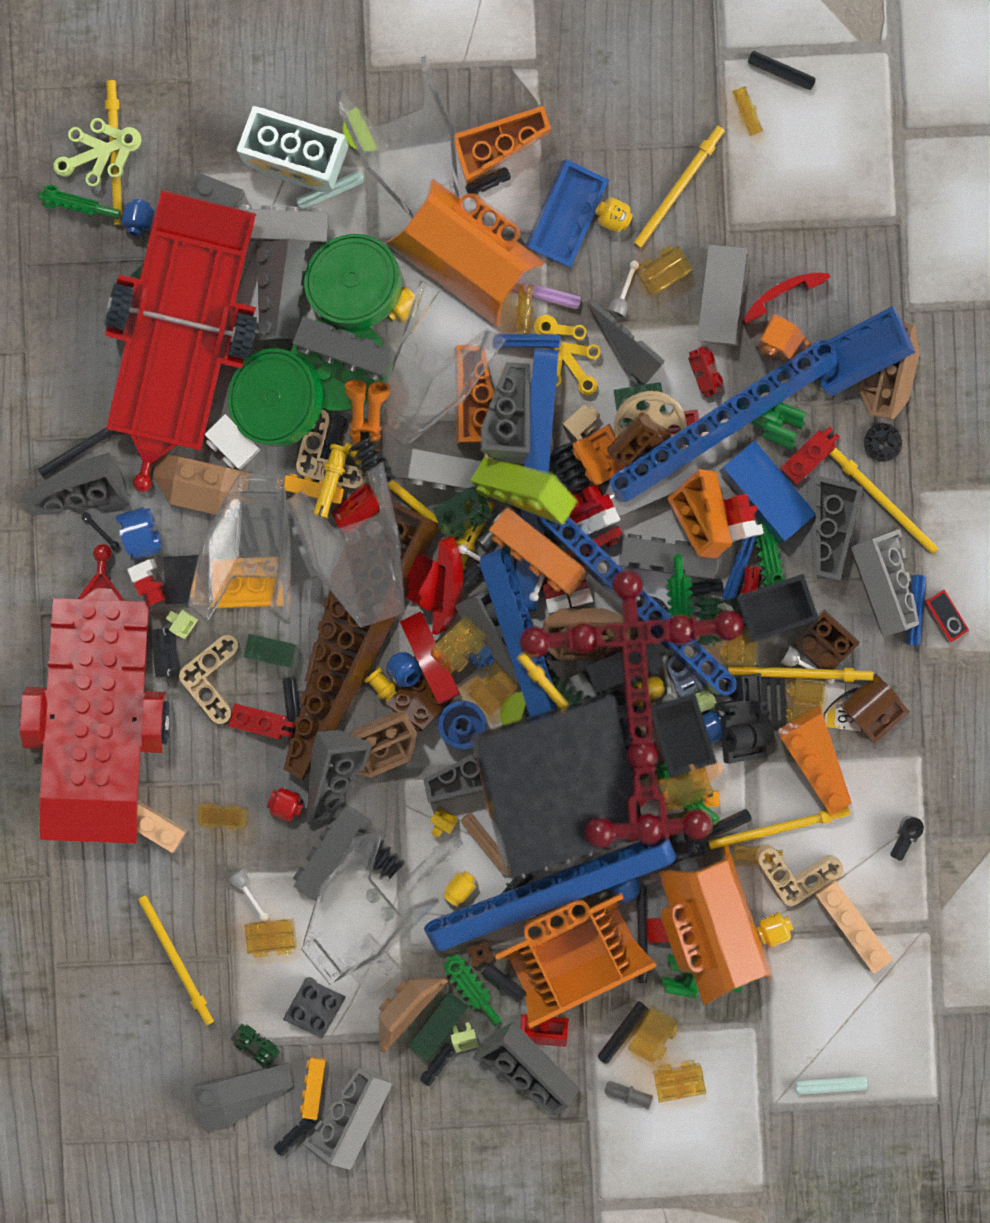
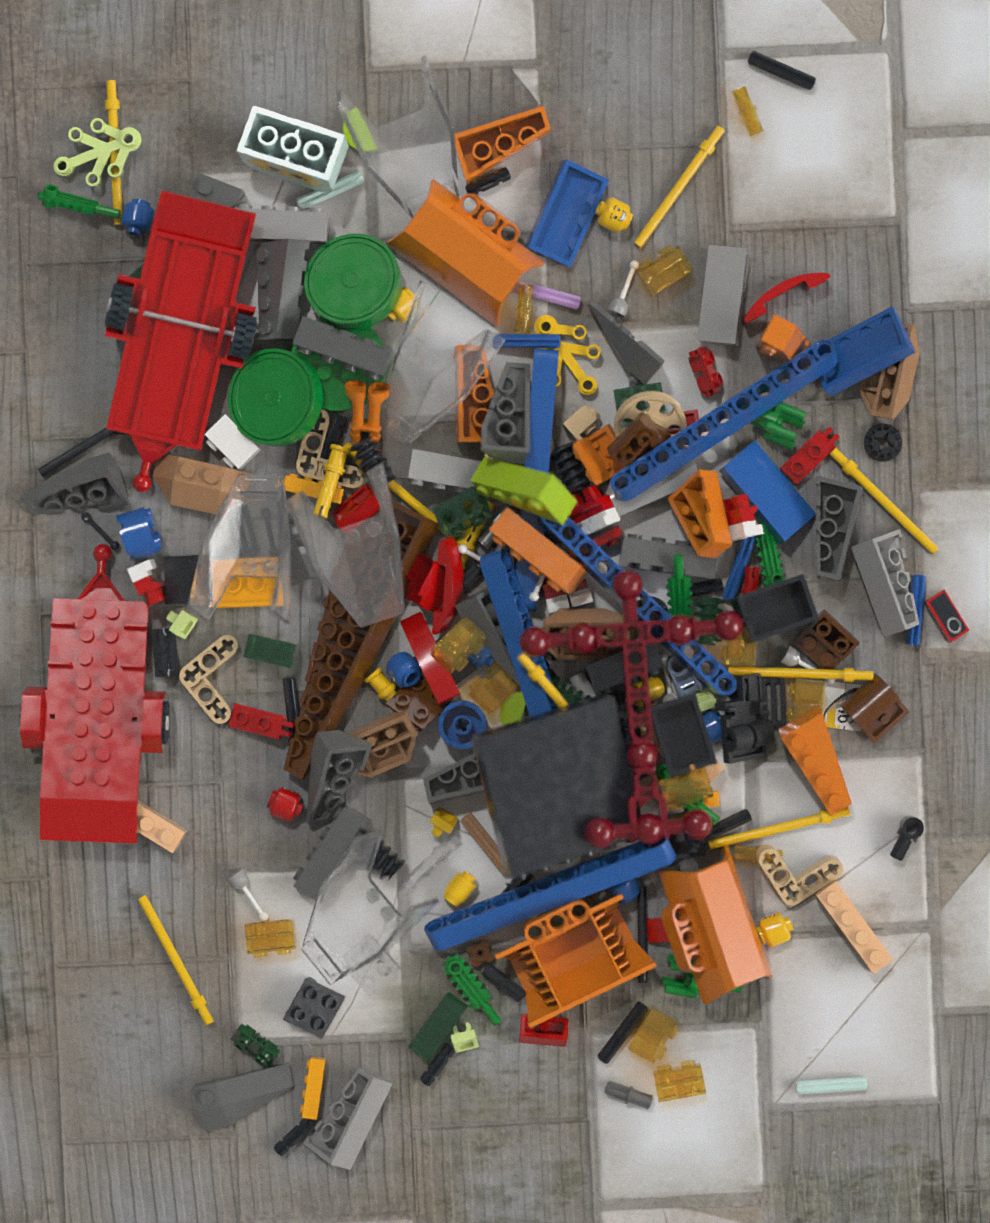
clear yellow brick [197,802,249,830] -> none
medium nougat wedge [378,976,448,1053] -> none
dark grey wedge [473,1022,579,1115] -> none

